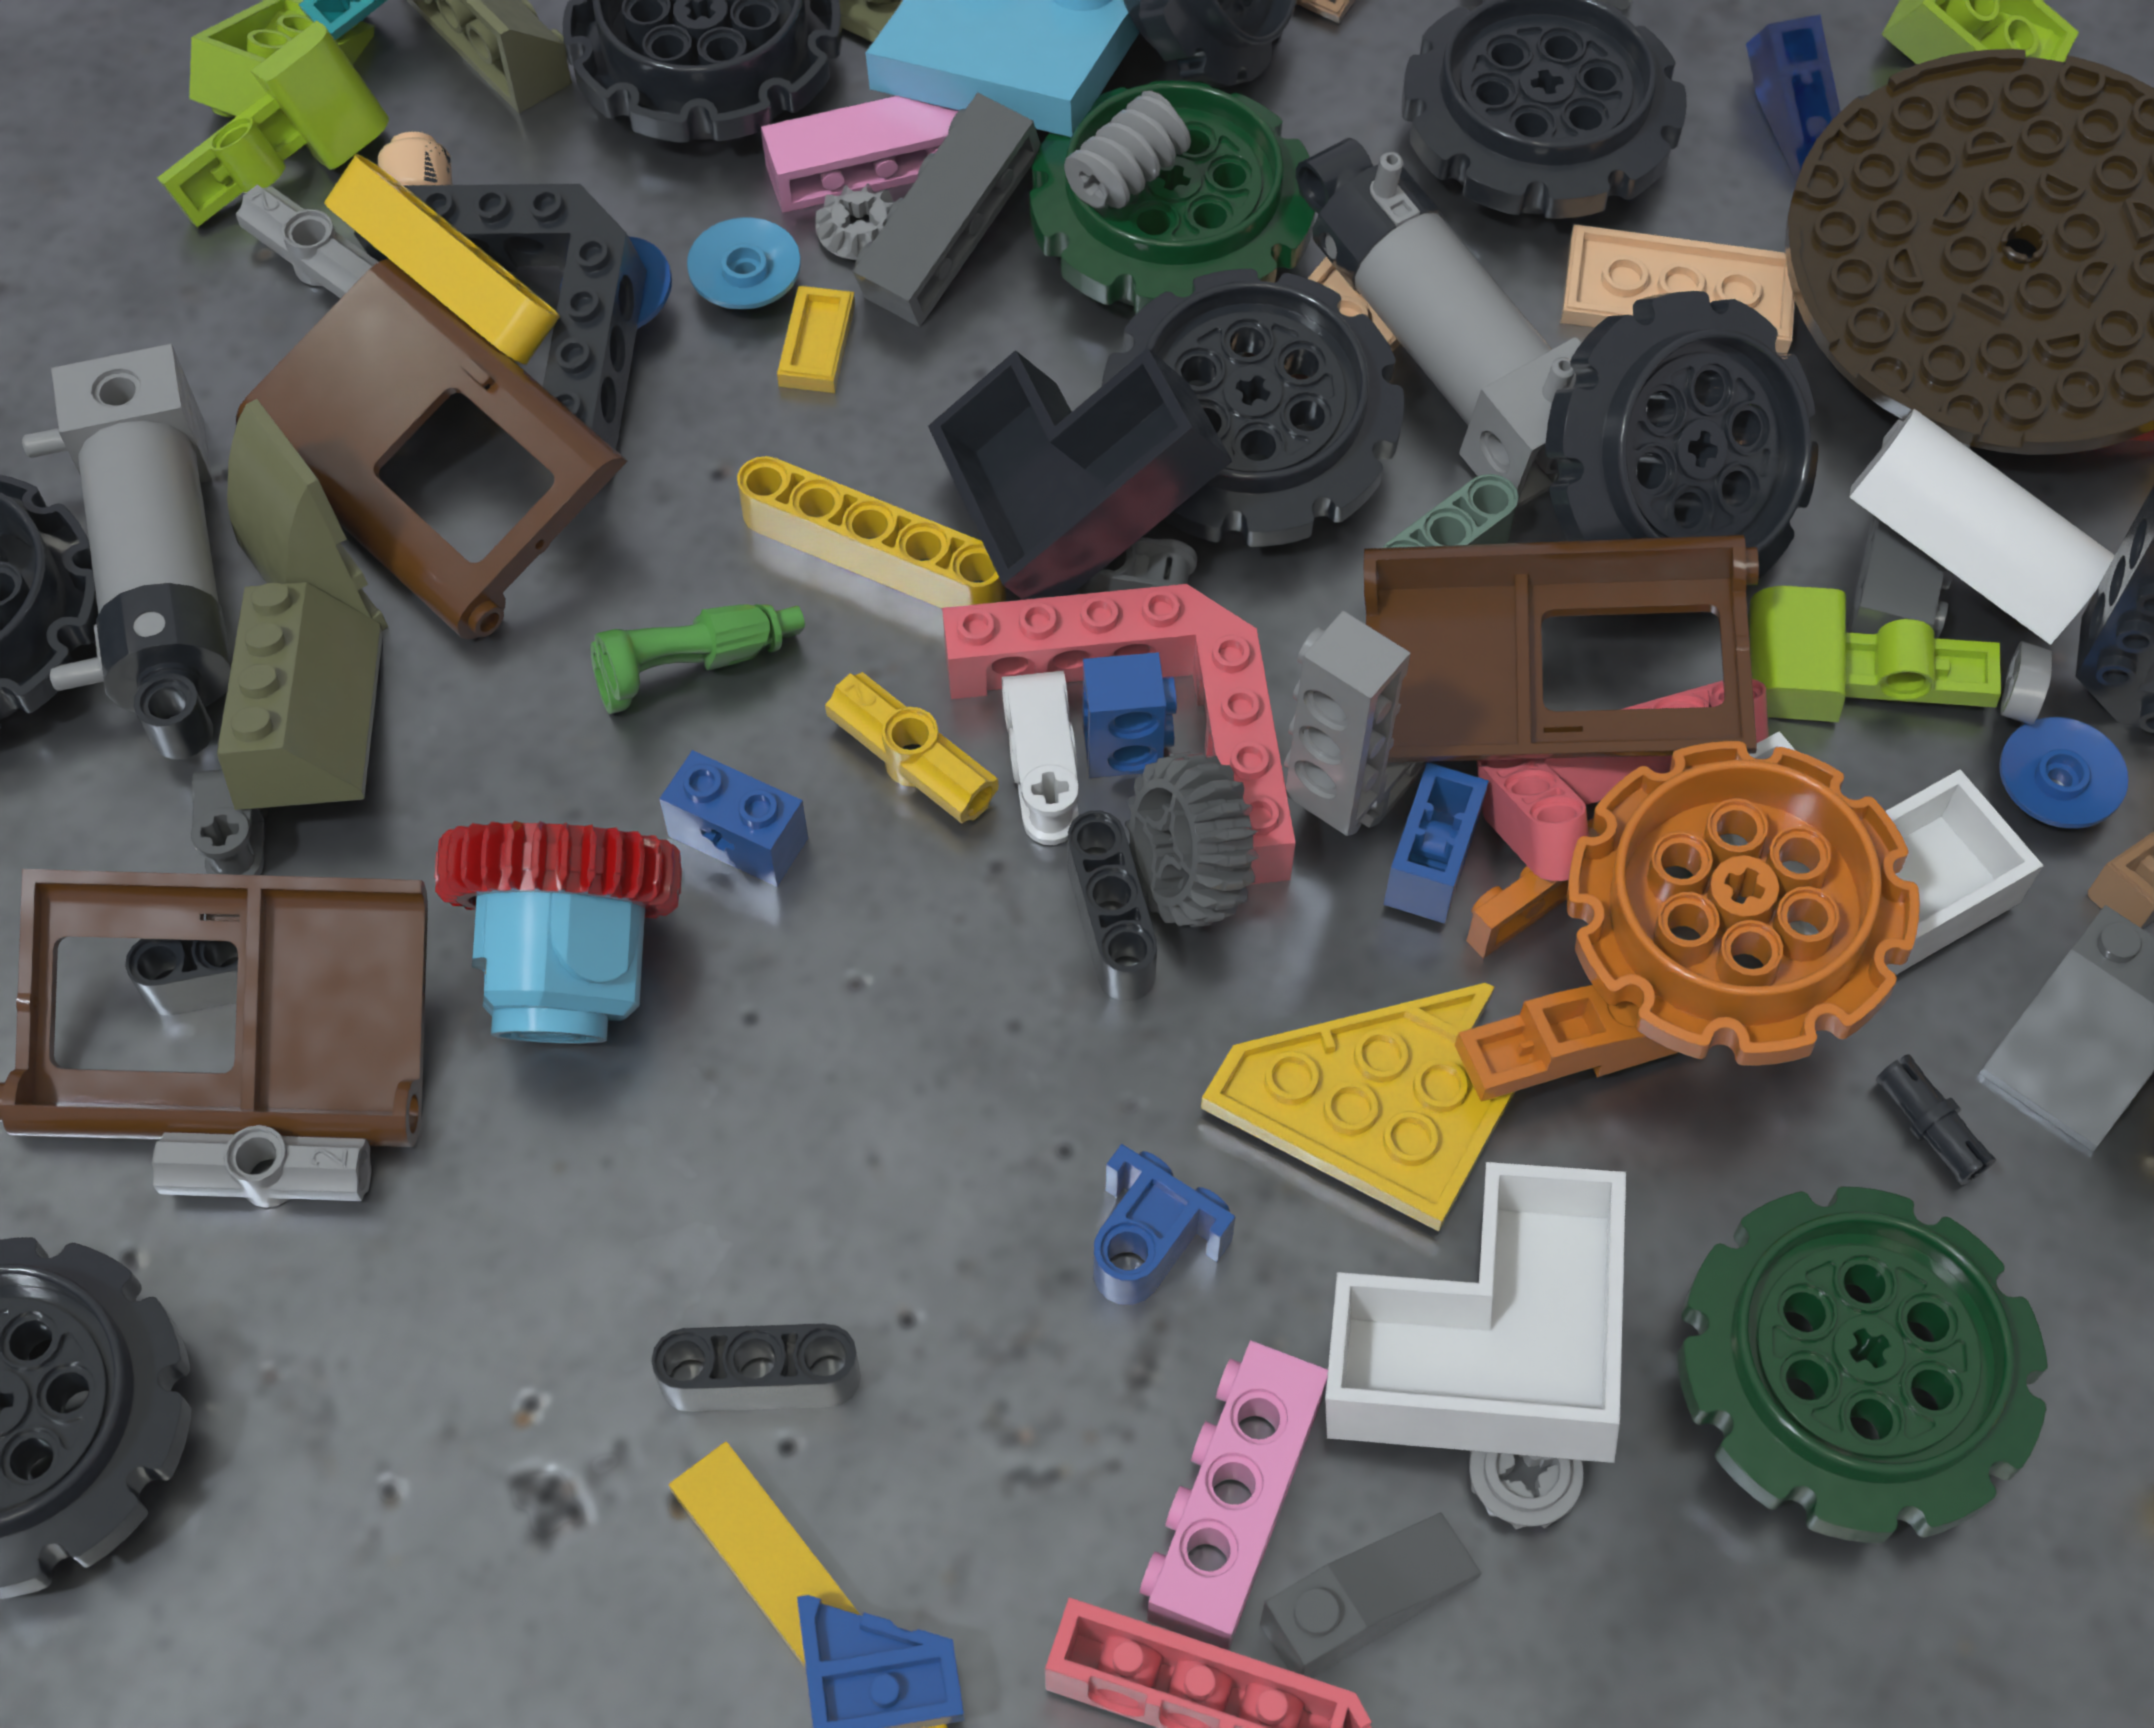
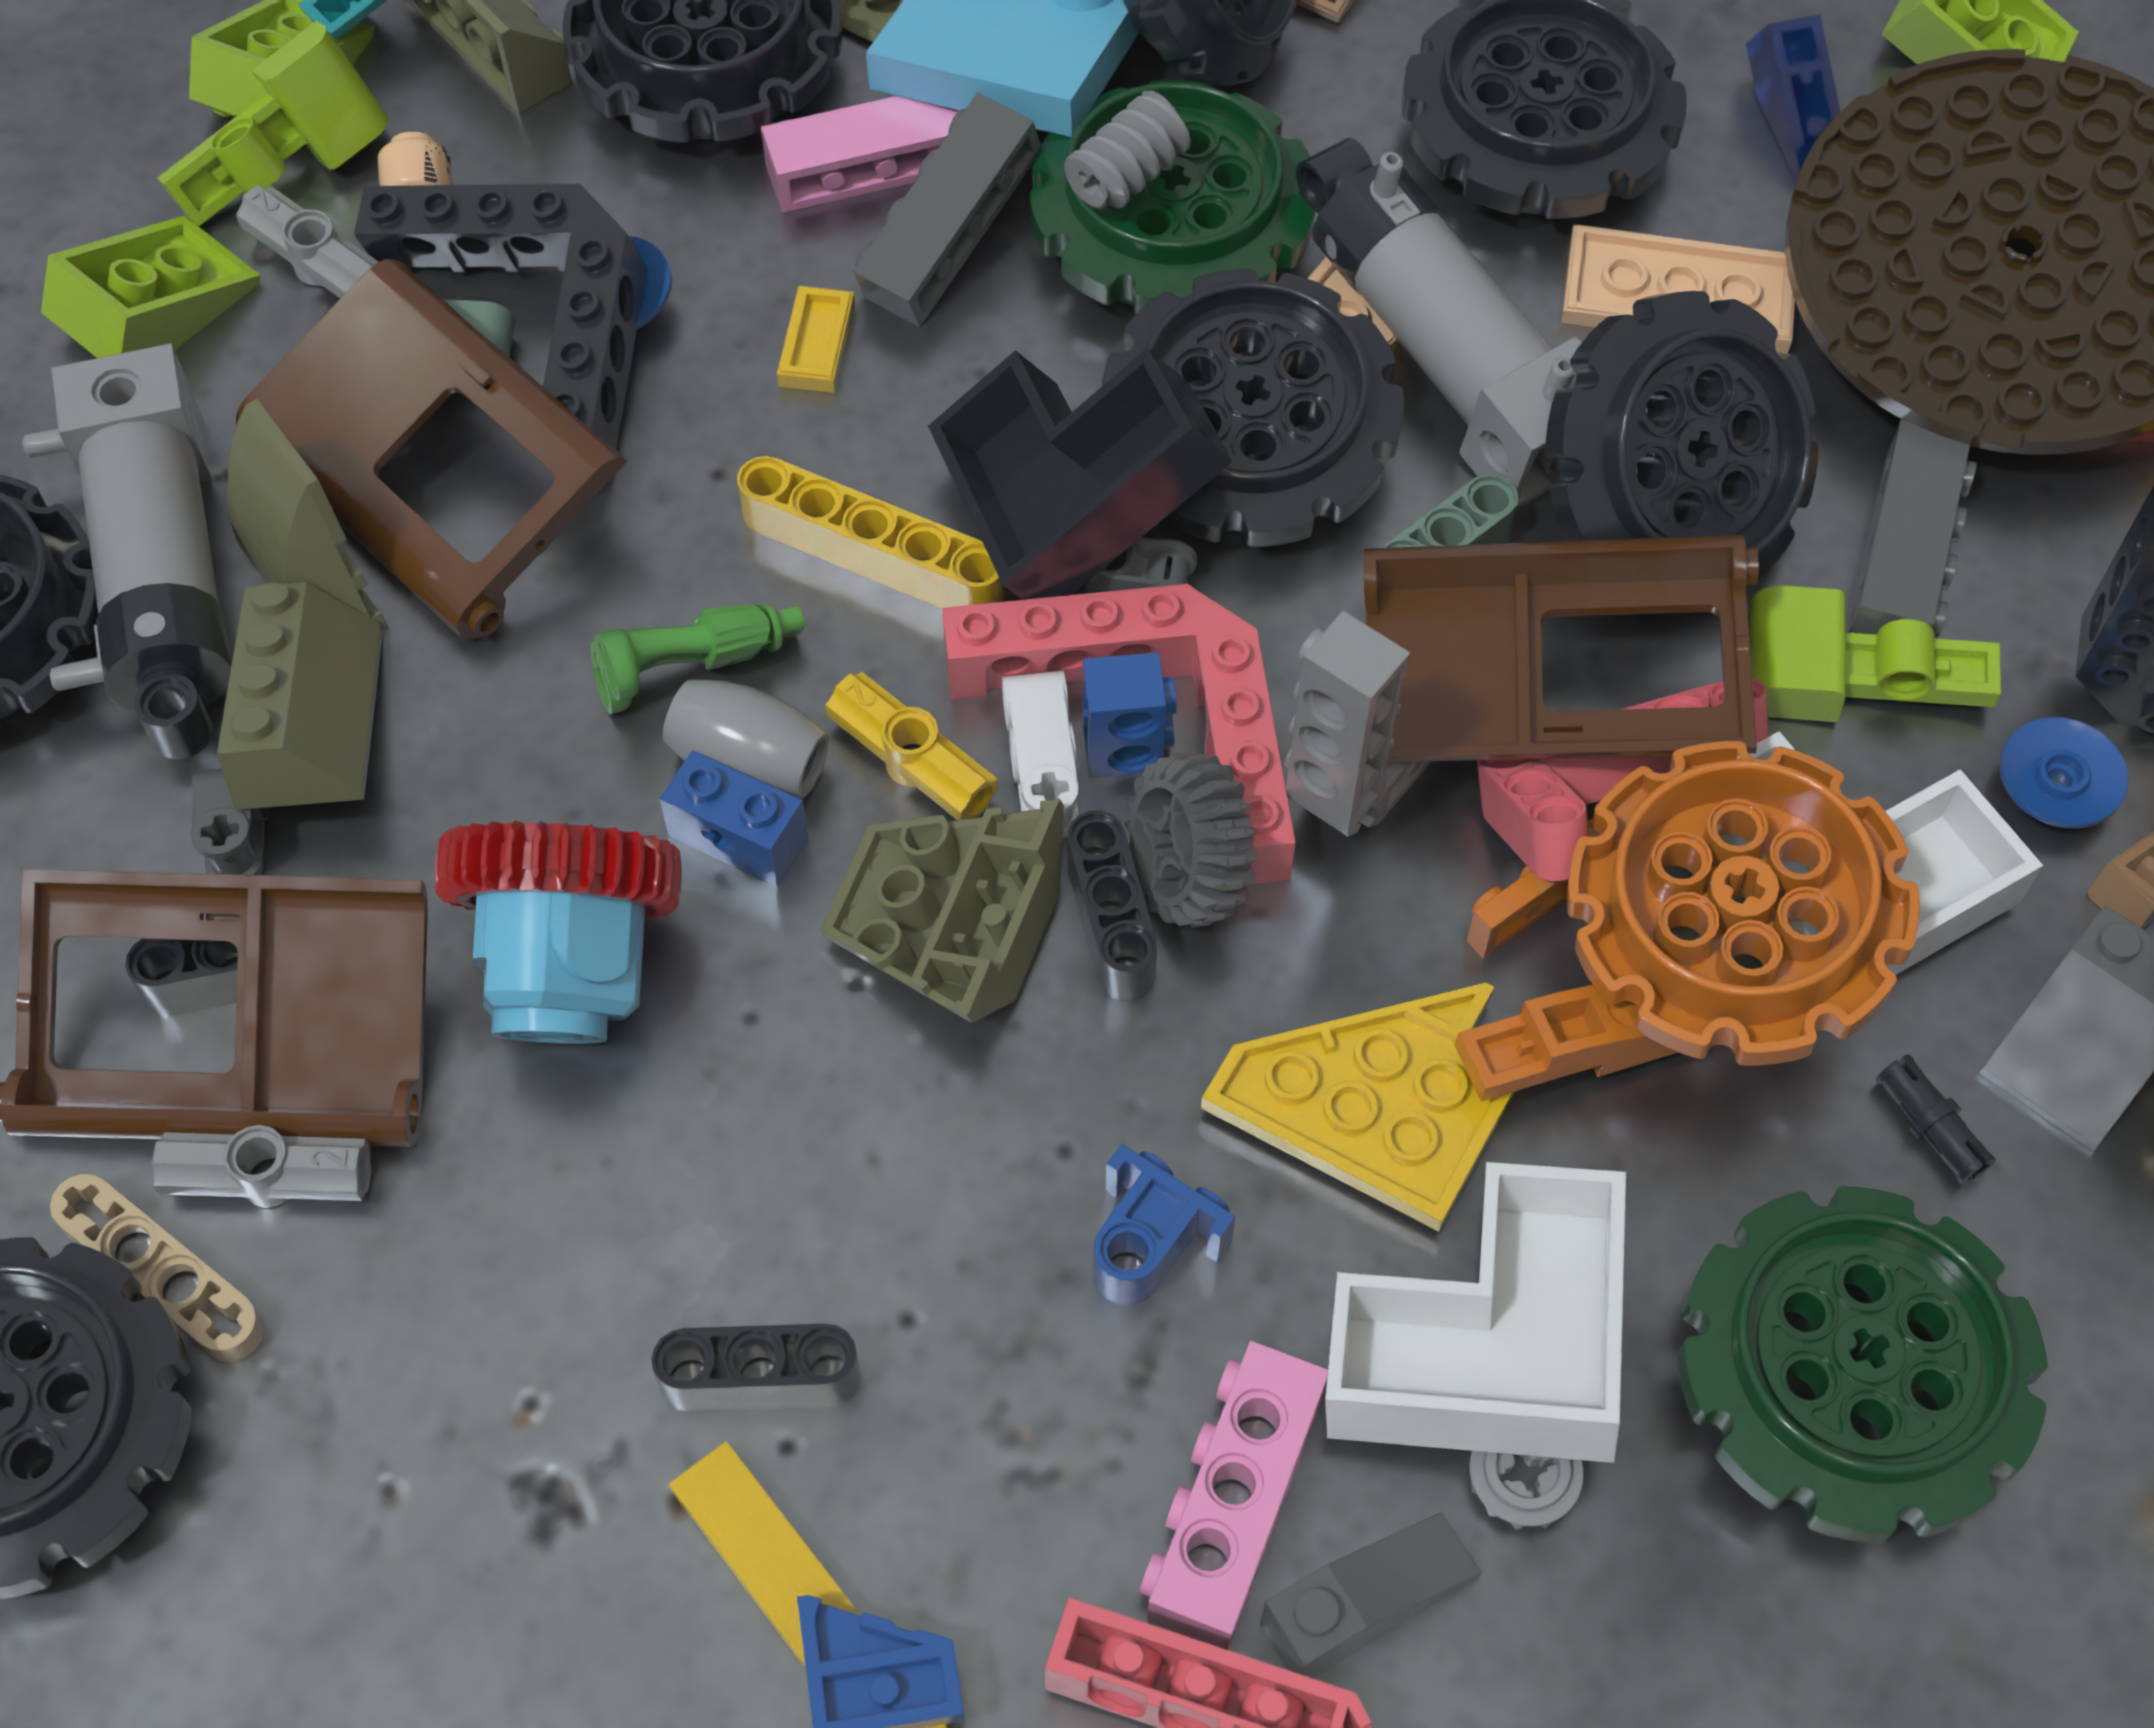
yellow beam [324,154,560,365] -> none
dark azure dish [687,217,801,309] -> none
light grey gear [816,183,894,260] -> none
blue brick [1383,762,1489,924] -> none
white brick [1849,409,2114,645] -> none
light grey beam [2001,641,2052,725] -> none
none -> lime slope [41,216,261,358]
none -> tan beam [50,1174,264,1362]
none -> light grey piece [663,680,829,799]
none -> olive wedge [820,798,1064,1023]

